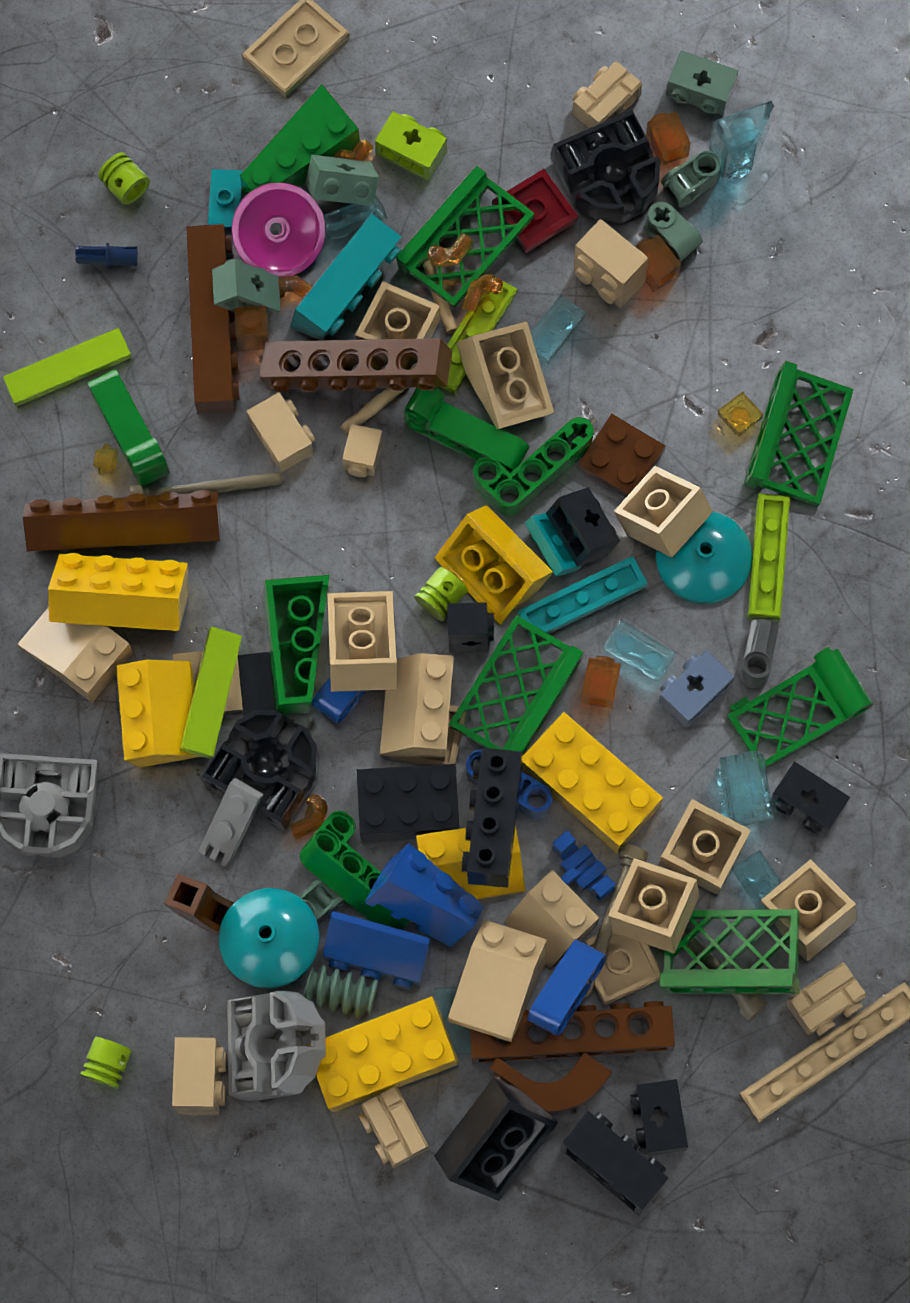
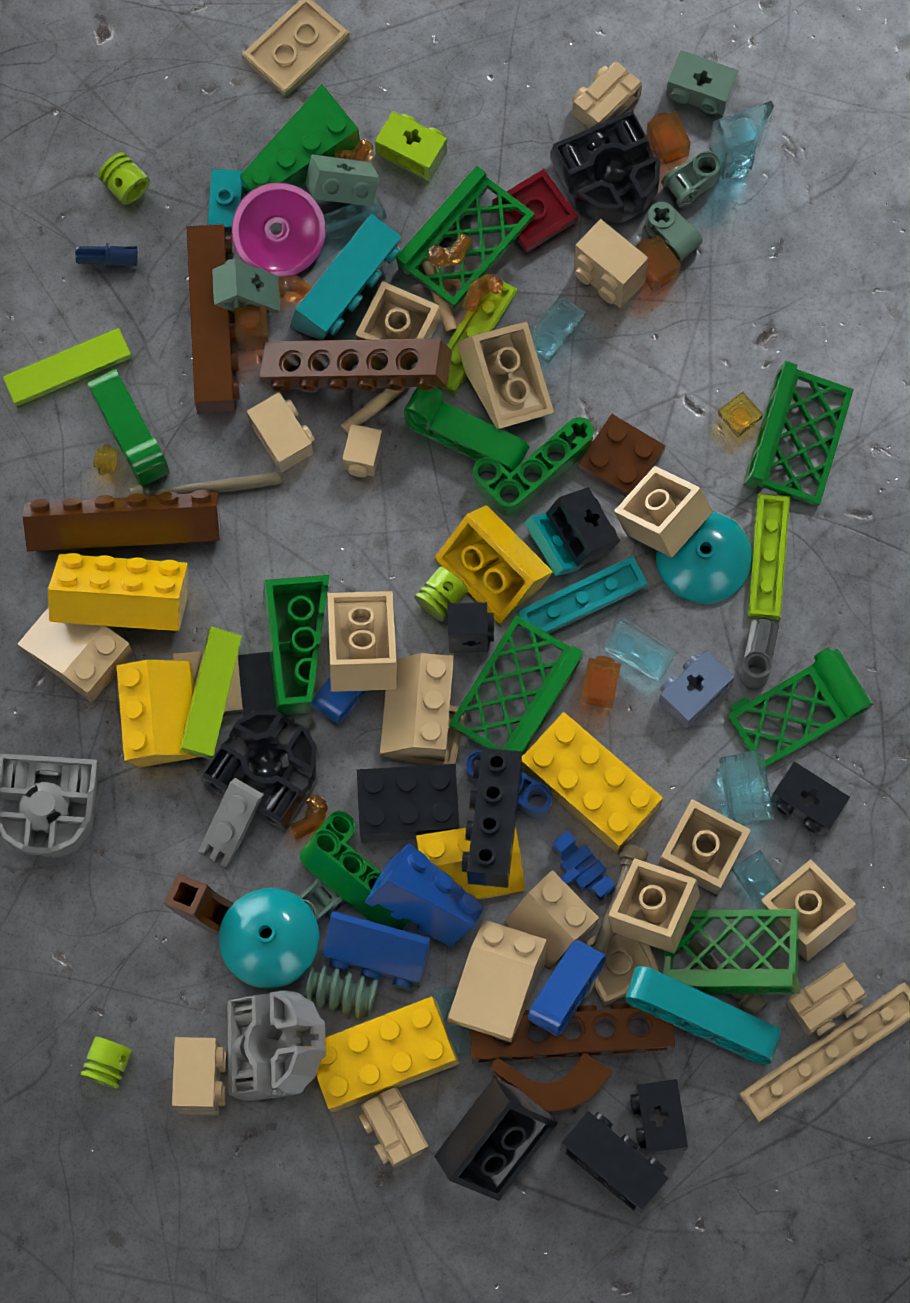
none -> teal beam [625,966,781,1065]

